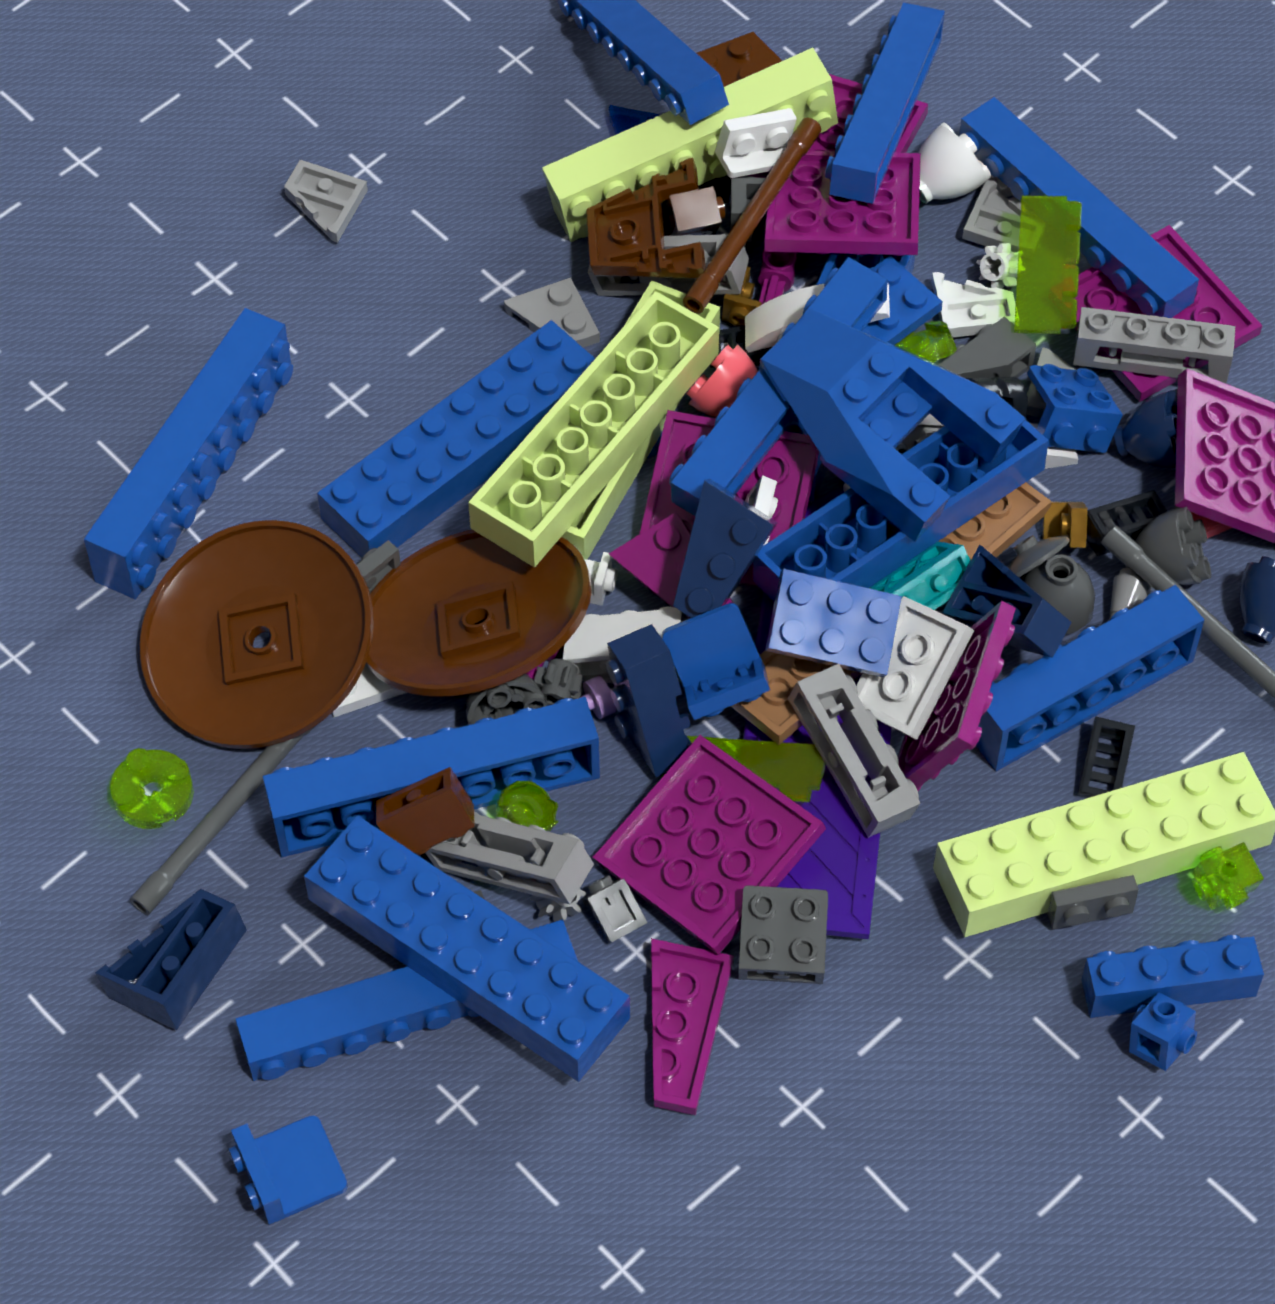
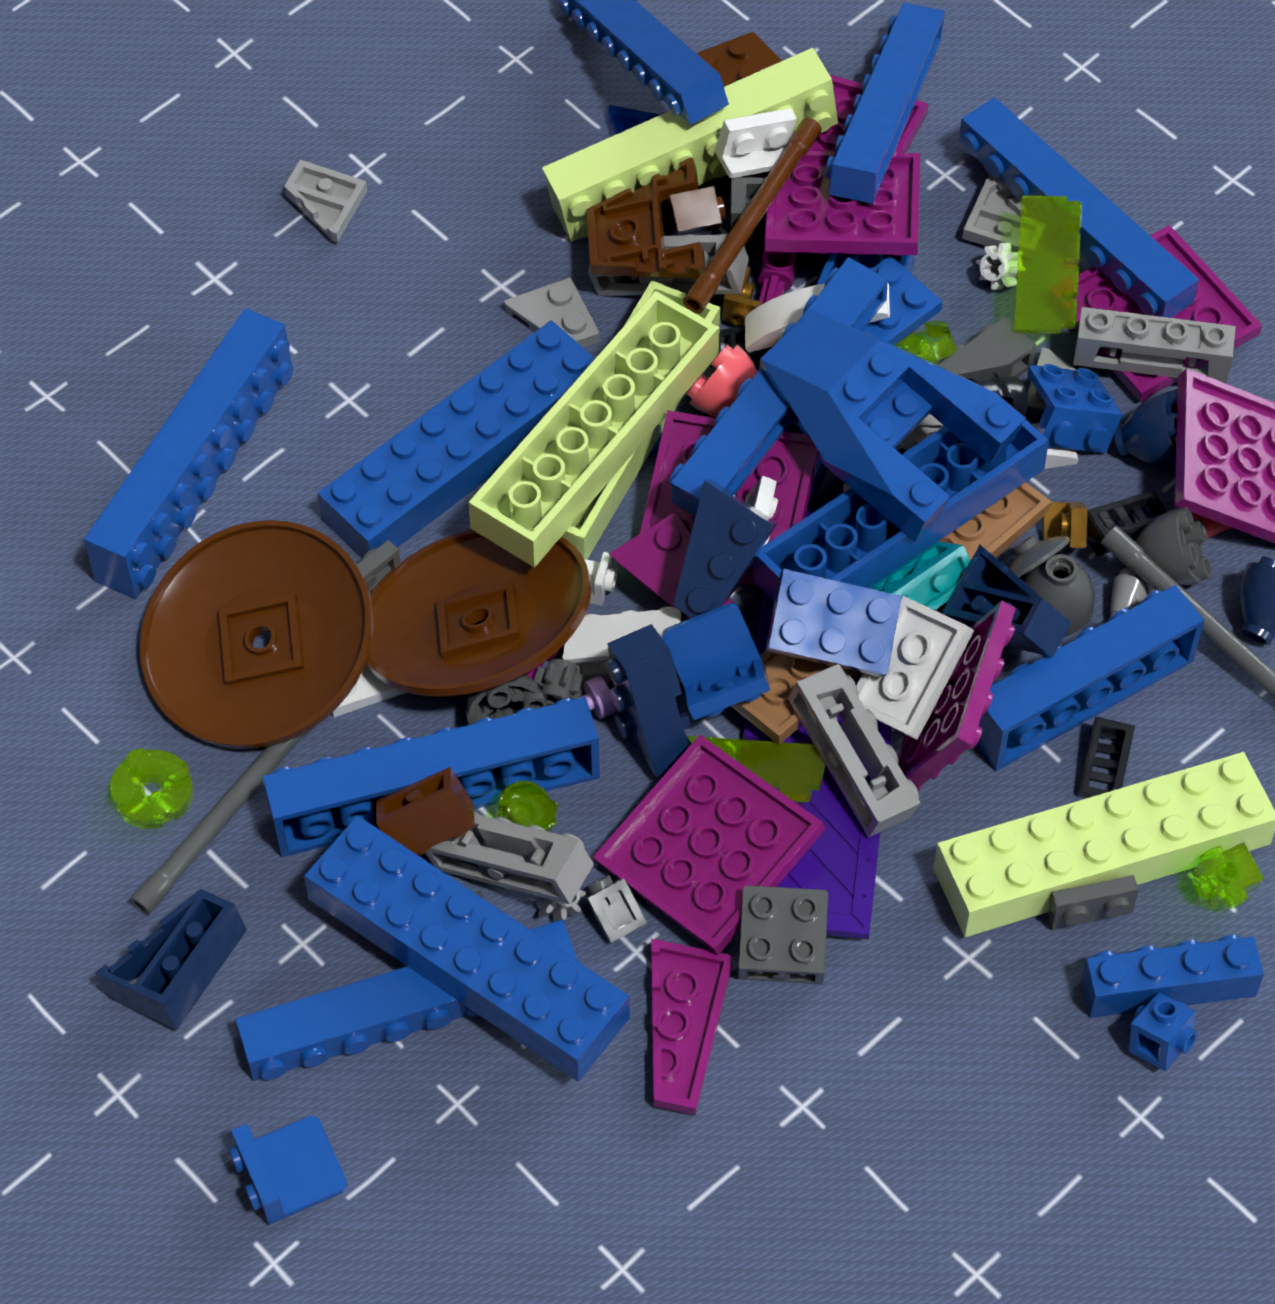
white piece [918,123,991,204] -> none
white wing [932,272,1019,338] -> none

